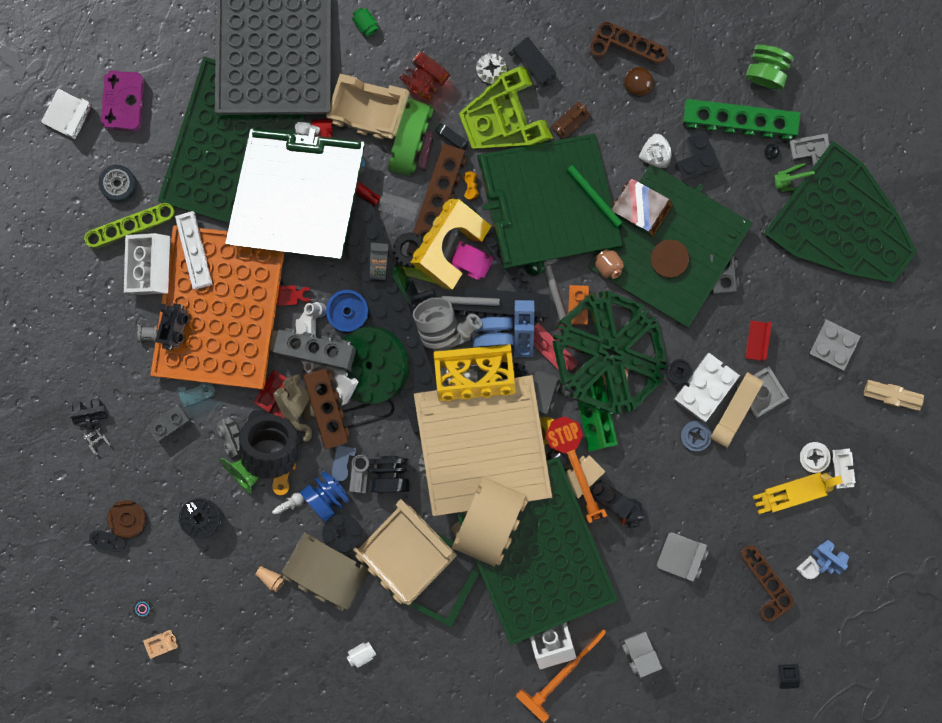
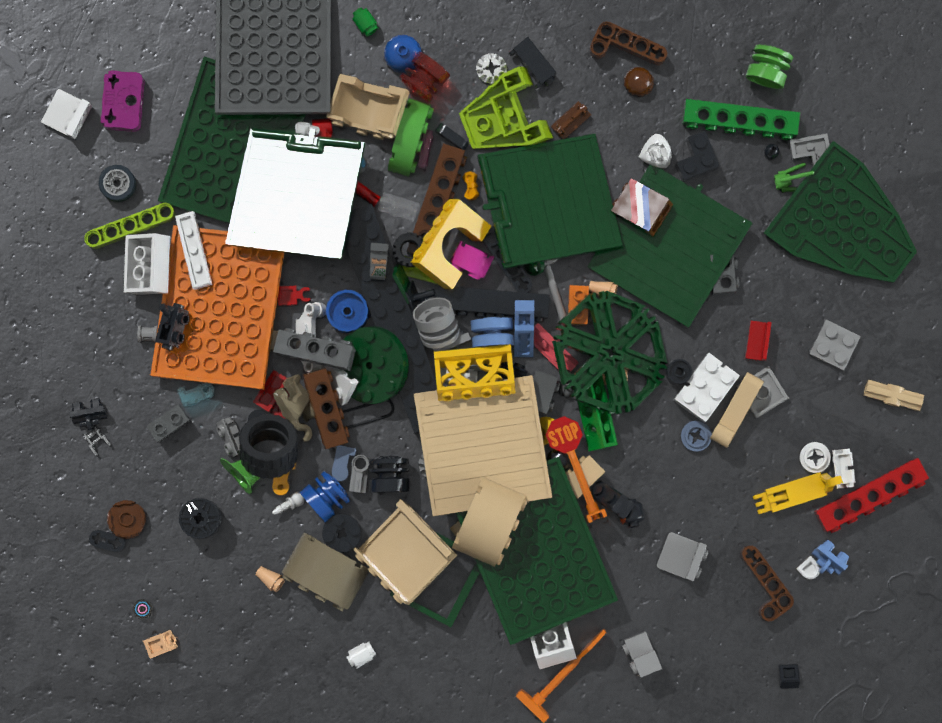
light grey bar [442,296,500,306] -> none
light grey bush [457,314,482,338] -> none
green bar [567,165,623,227] -> none
nougat head [595,250,624,279] -> none
reddish brown tile [651,239,689,278] -> none
none -> blue cylinder [384,35,422,73]
none -> light nougat cone [589,281,618,296]
none -> red brick [814,458,929,533]

